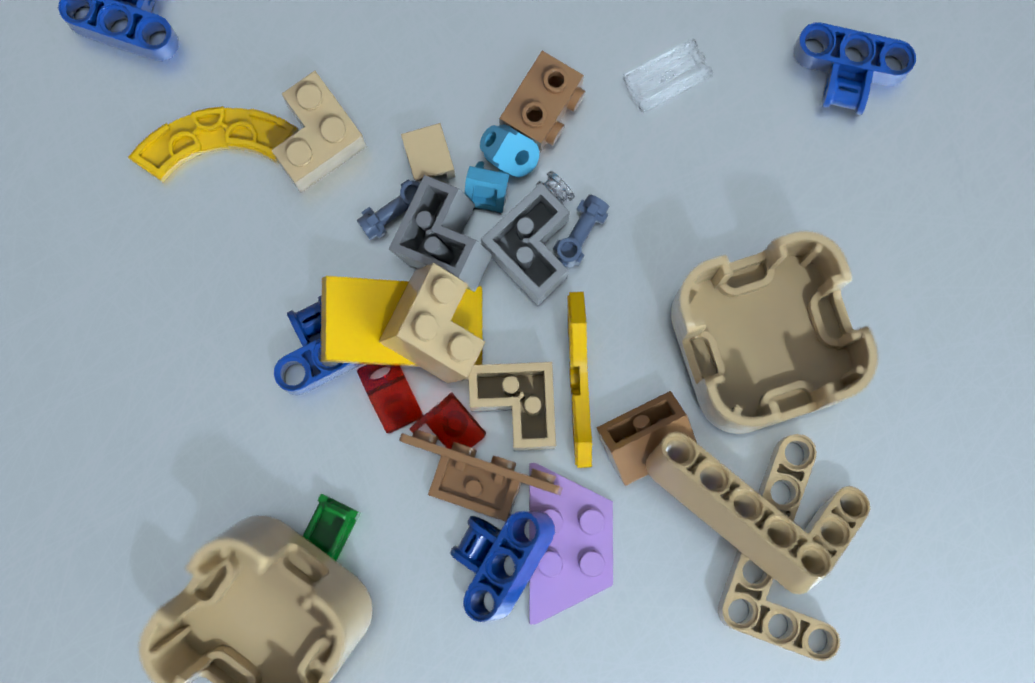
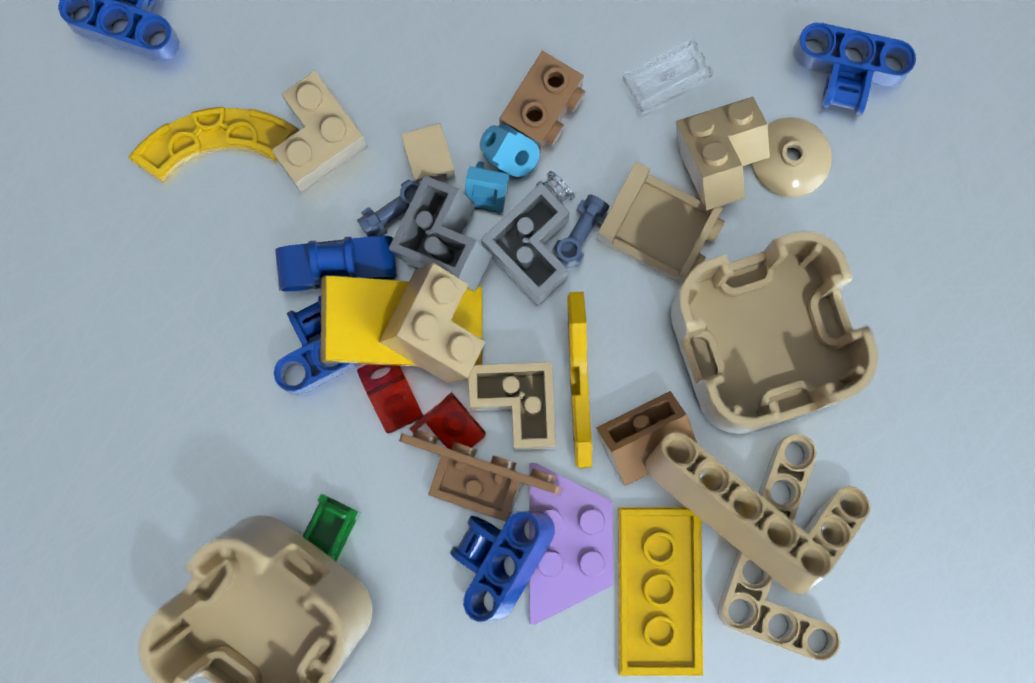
none -> blue piece [275,236,397,292]
none -> tan panel [596,161,725,285]
none -> yellow tile [618,507,703,676]
none -> tan brick [676,97,770,211]
none -> tan dish [751,117,832,197]

